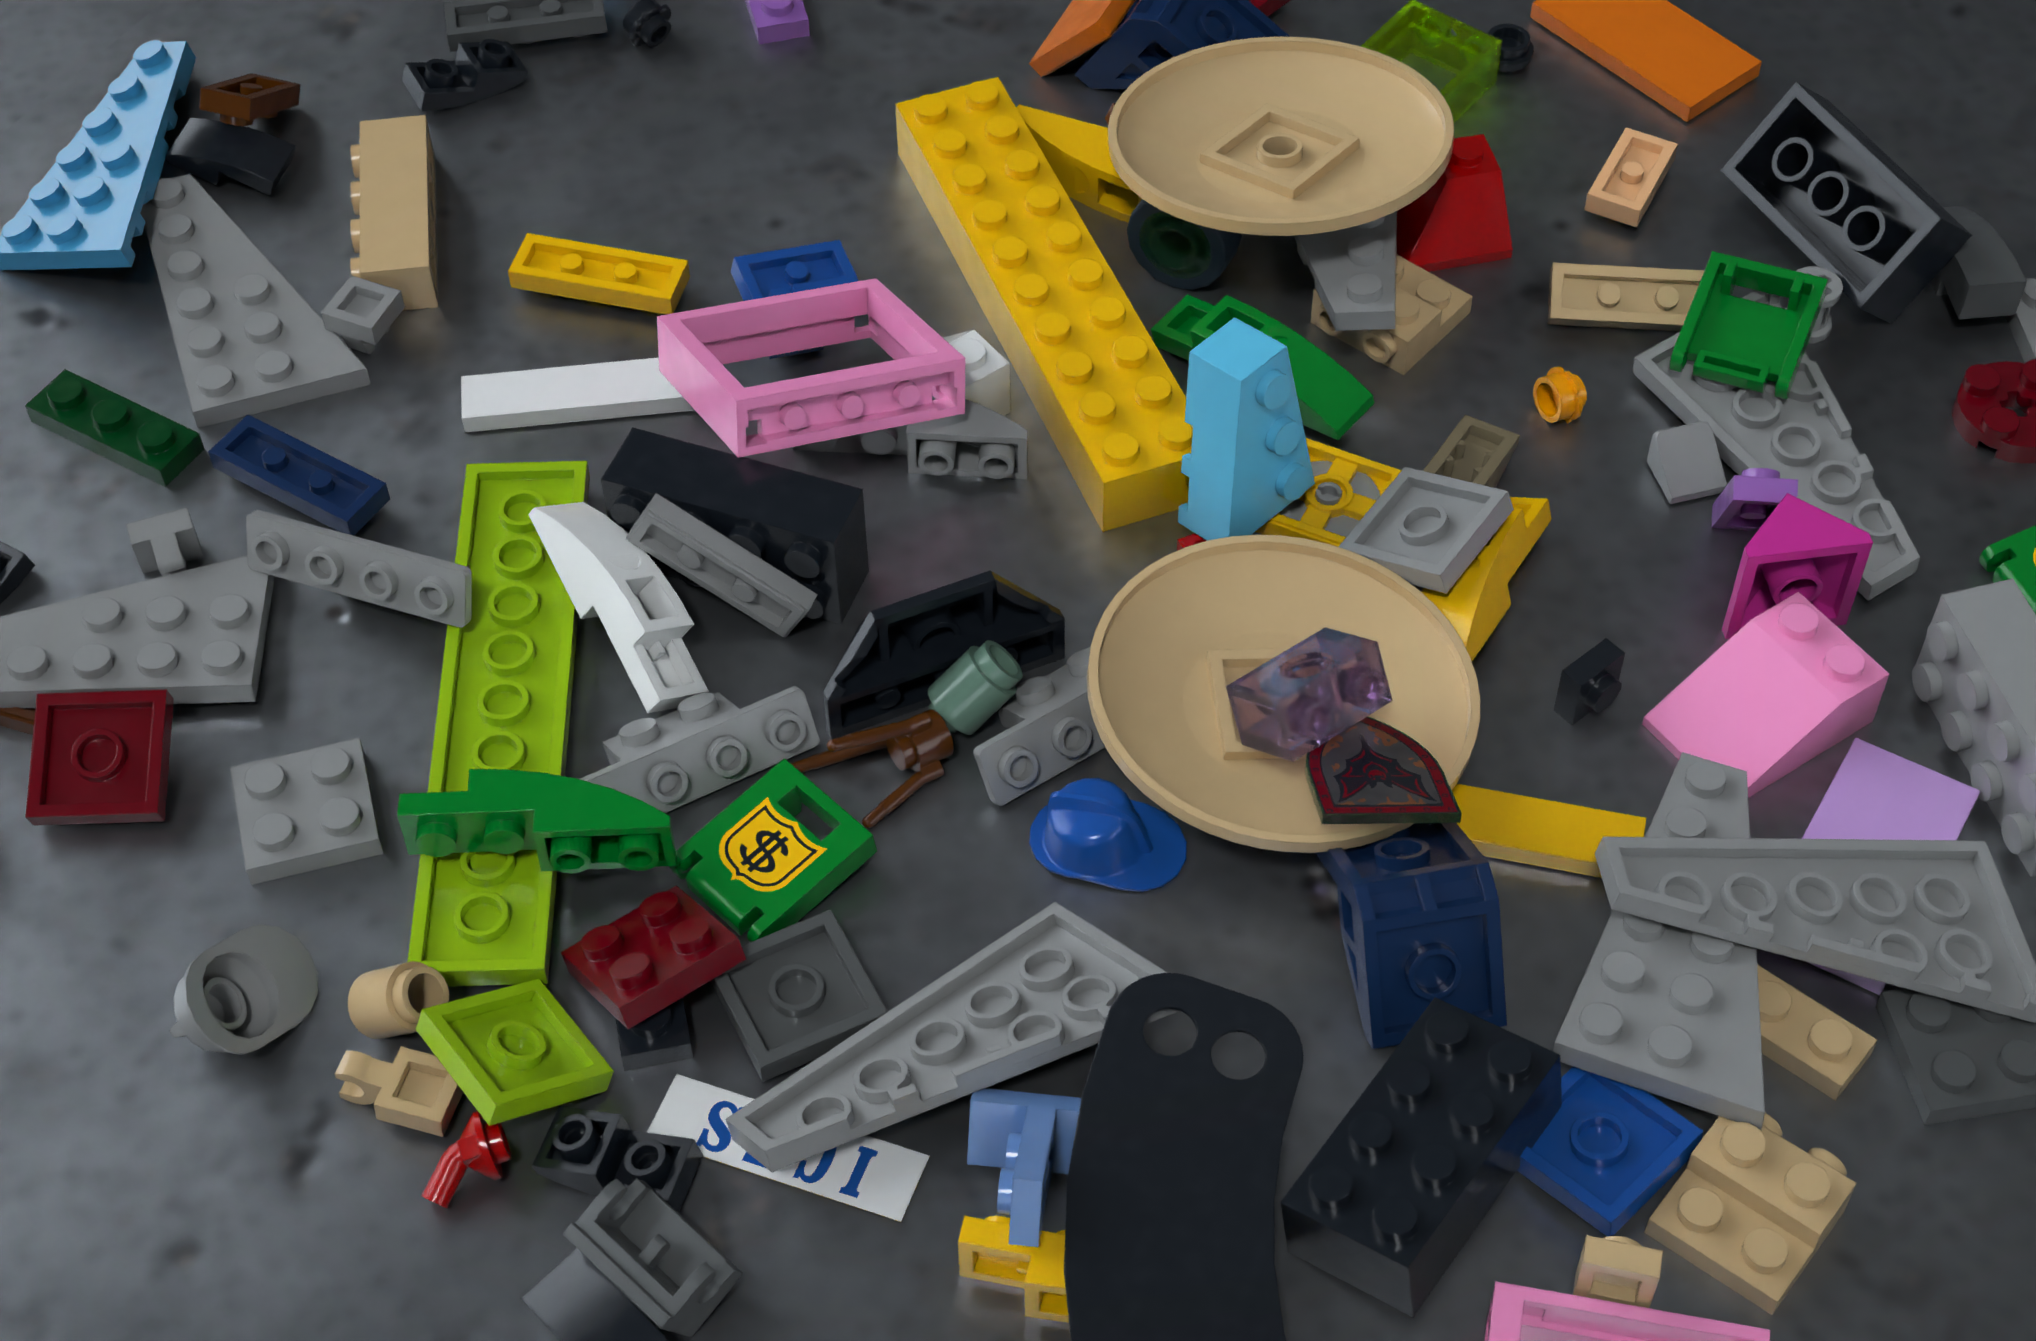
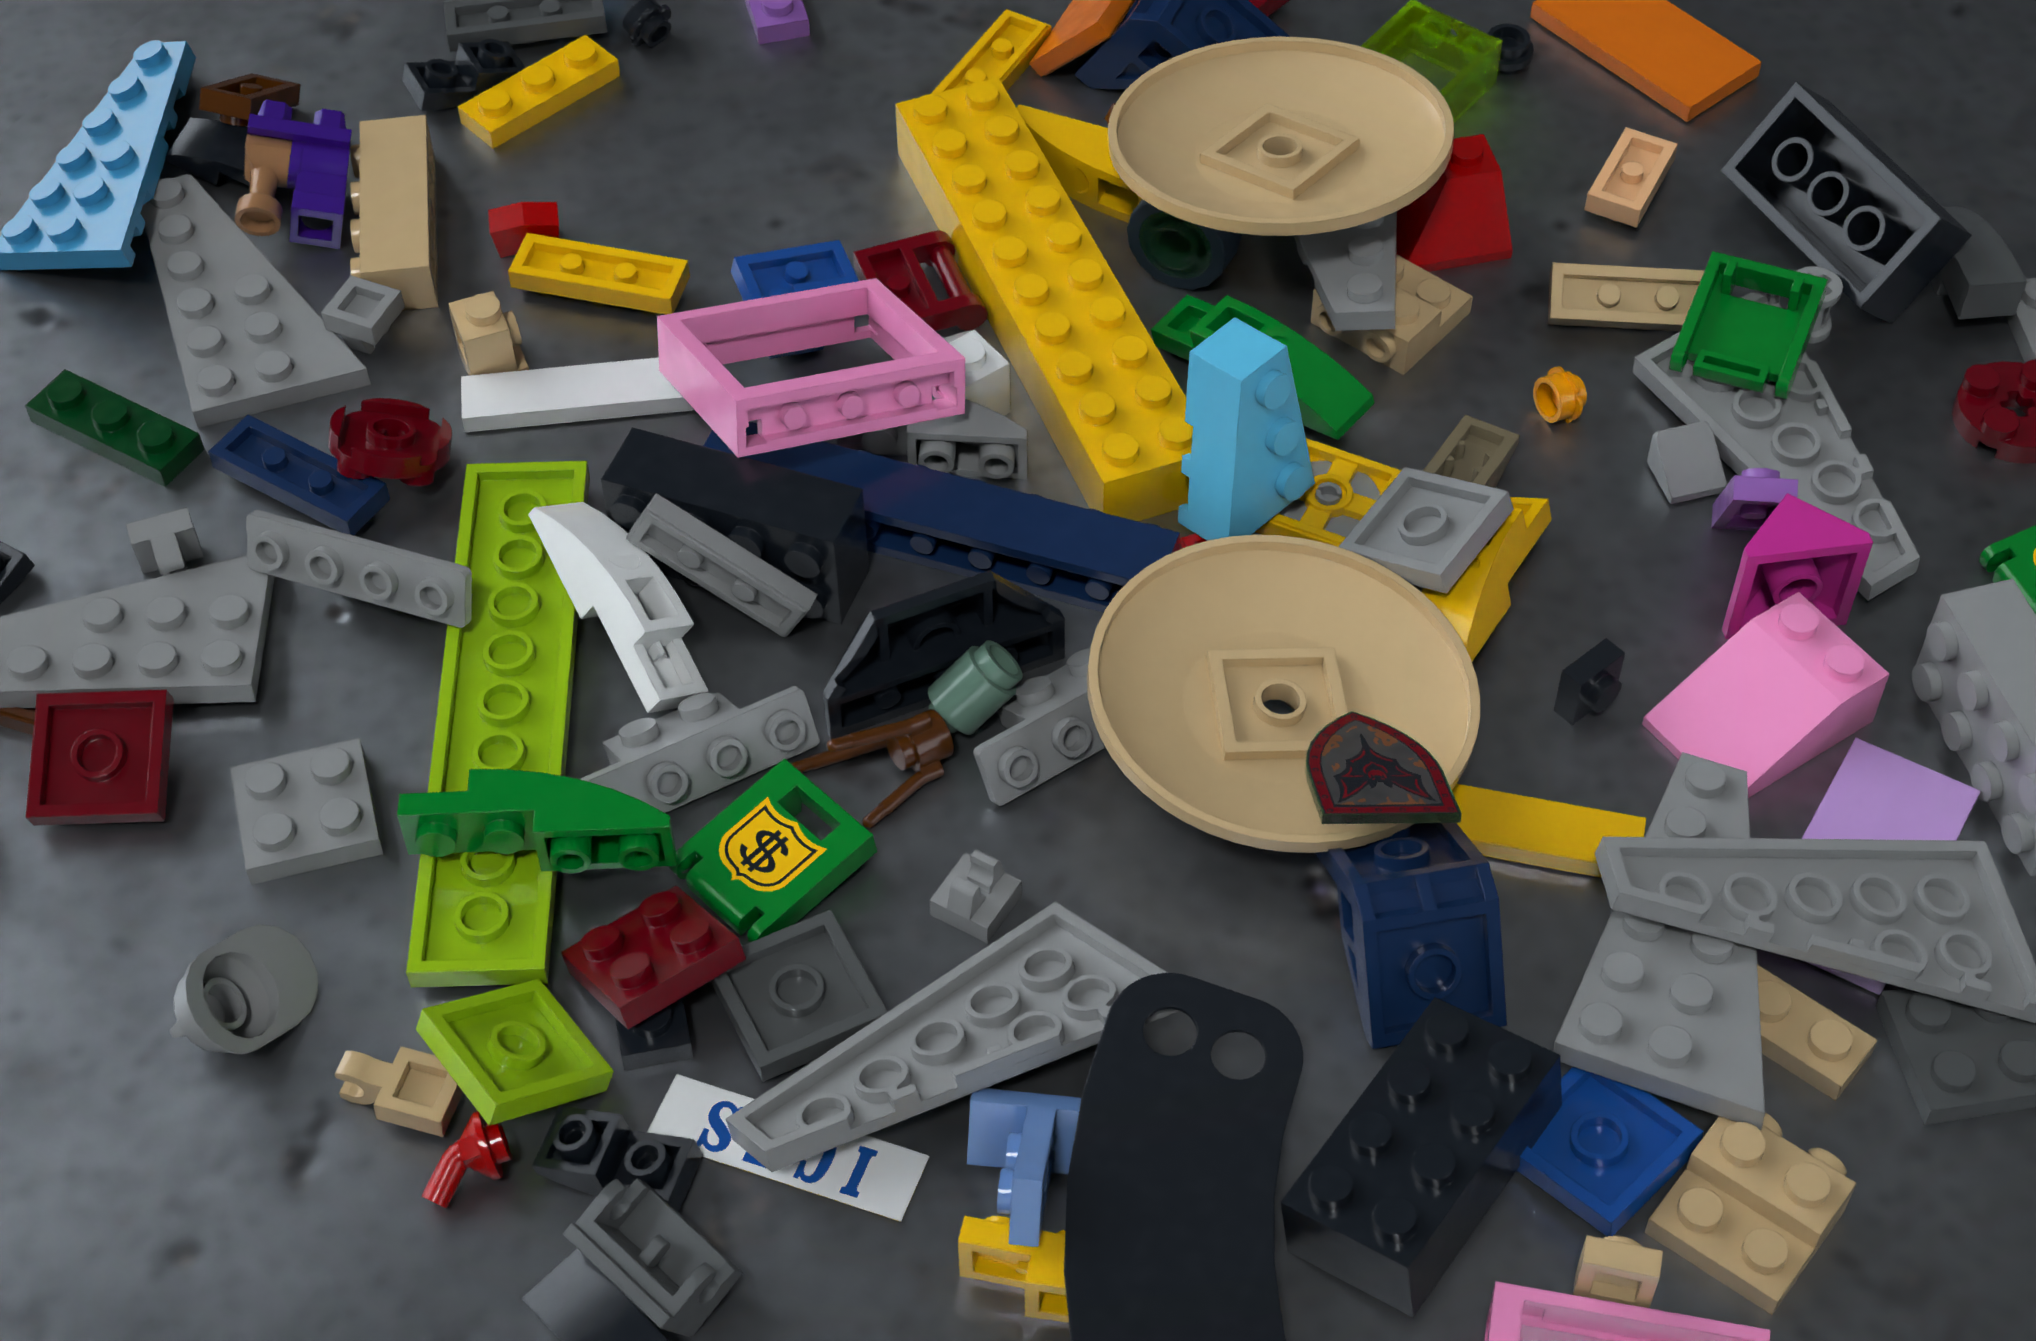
tan brick [348,961,449,1039] -> none
blue piece [1029,778,1187,892] -> none
clear purple brick [1226,627,1393,762] -> none
none -> dark purple hips [235,100,352,249]
none -> dark red plate [328,398,452,487]
none -> tan brick [448,291,529,376]
none -> yellow plate [458,34,620,149]
none -> red piece [488,201,559,258]
none -> dark blue brick [703,422,1180,613]
none -> dark red plate [853,230,988,331]
none -> light grey tile [929,849,1022,944]
none -> yellow tile [931,9,1052,94]

